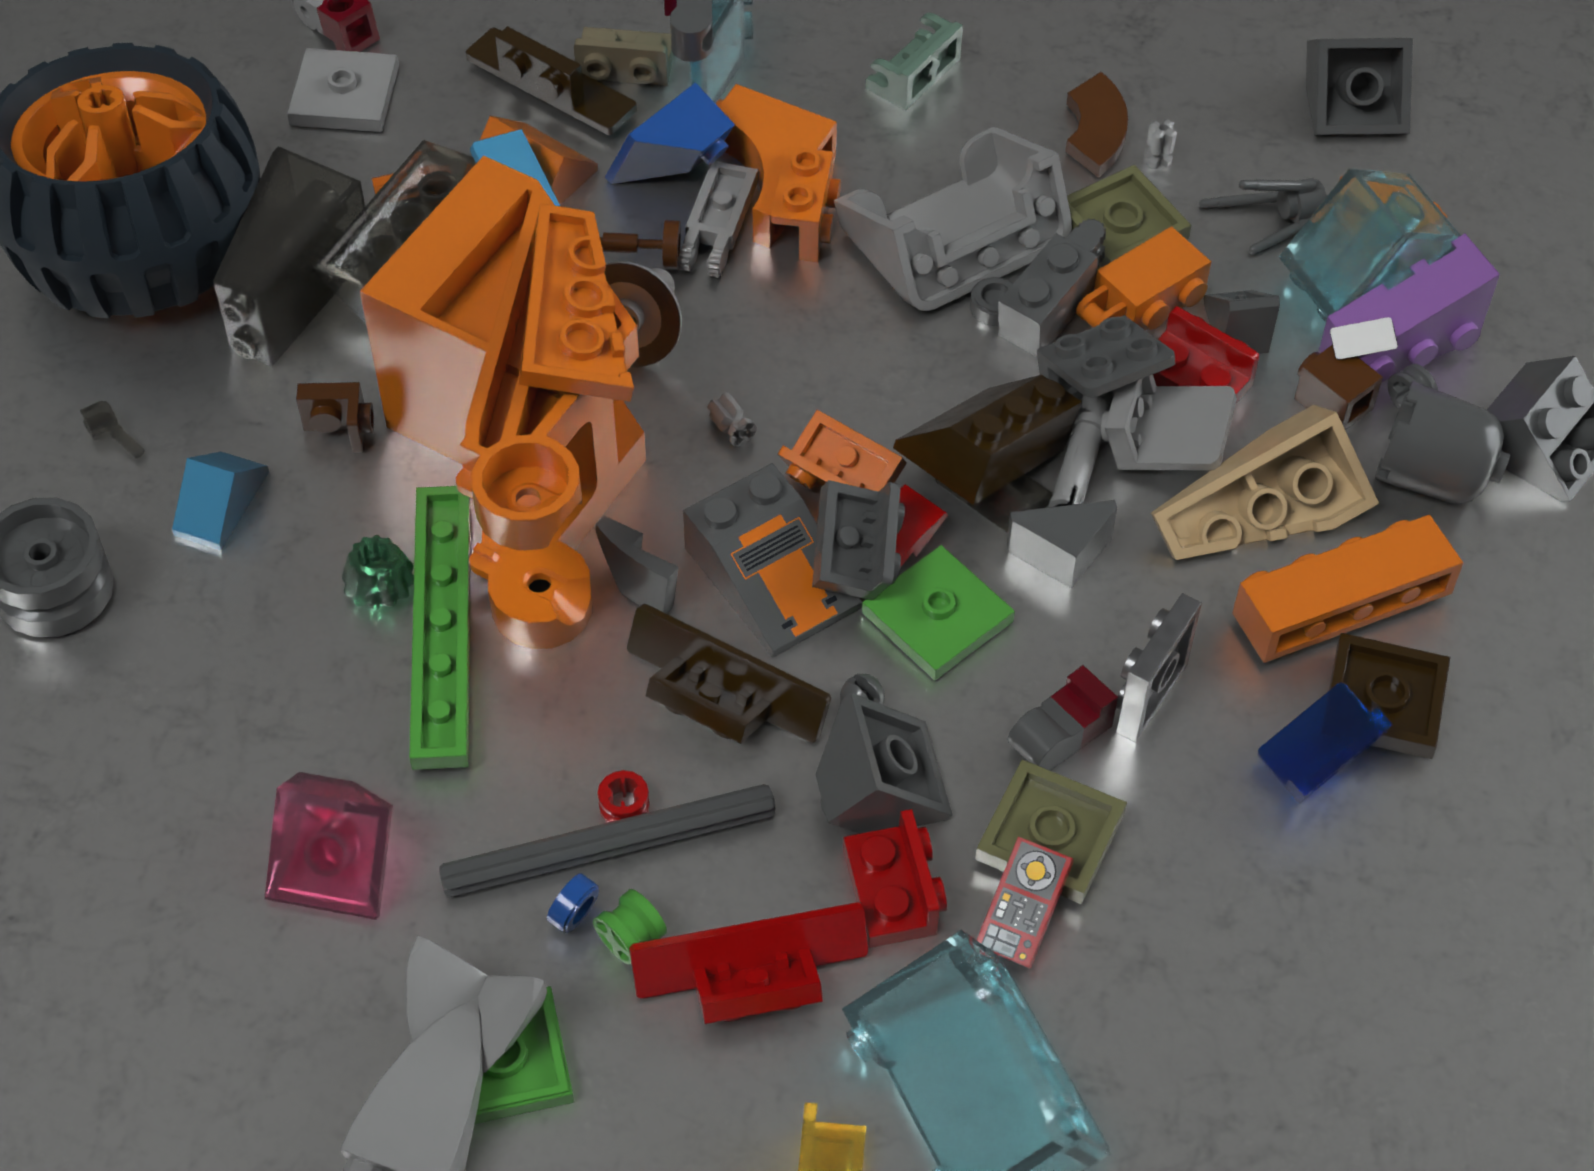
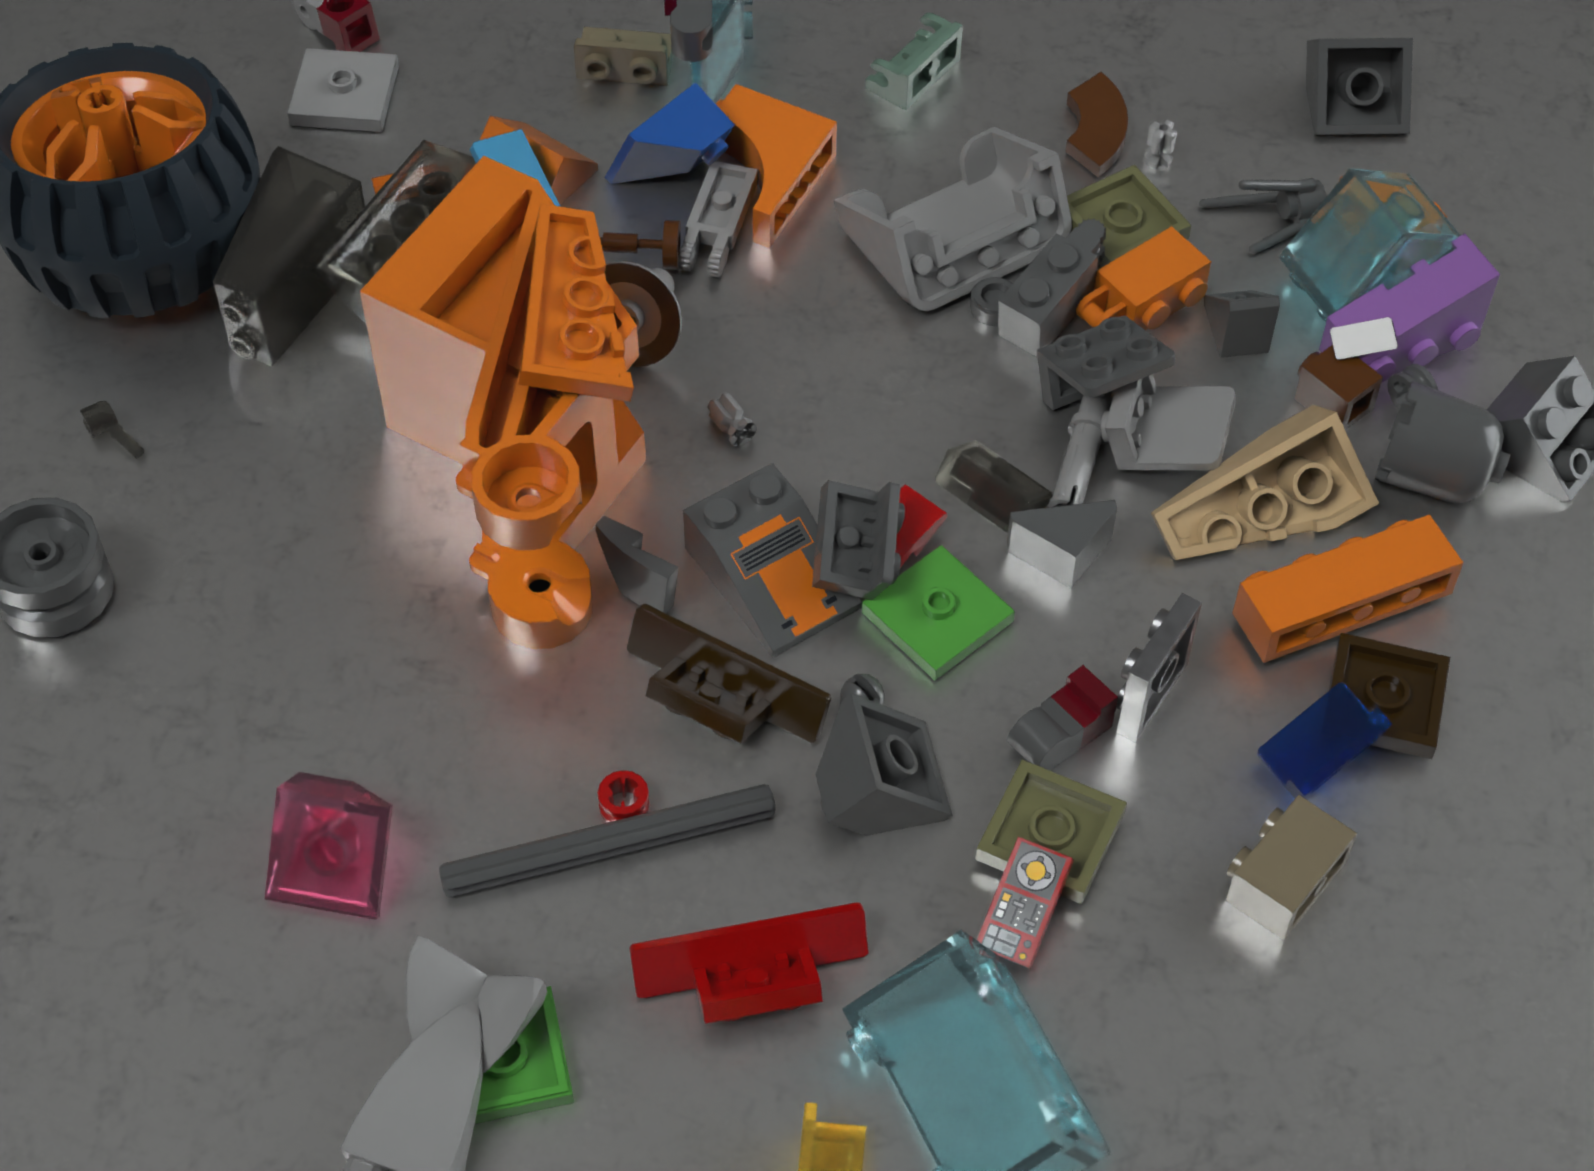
dark azure slope [172,451,269,551] -> none
reddish brown bracket [296,382,374,453] -> none
clear green piece [342,535,414,611] -> none
bright green plate [409,486,471,770] -> none
dark brown bracket [466,26,637,135] -> none
blue tile [546,873,599,933] -> none
bright green wheel [593,889,667,965] -> none
orange bracket [771,146,841,262] -> none
orange bracket [777,409,907,492] -> none
red bracket [843,809,947,948] -> none
dark brown slope [893,375,1082,505] -> none
red bracket [1153,306,1260,404] -> none
none -> dark tan brick [1226,795,1357,940]

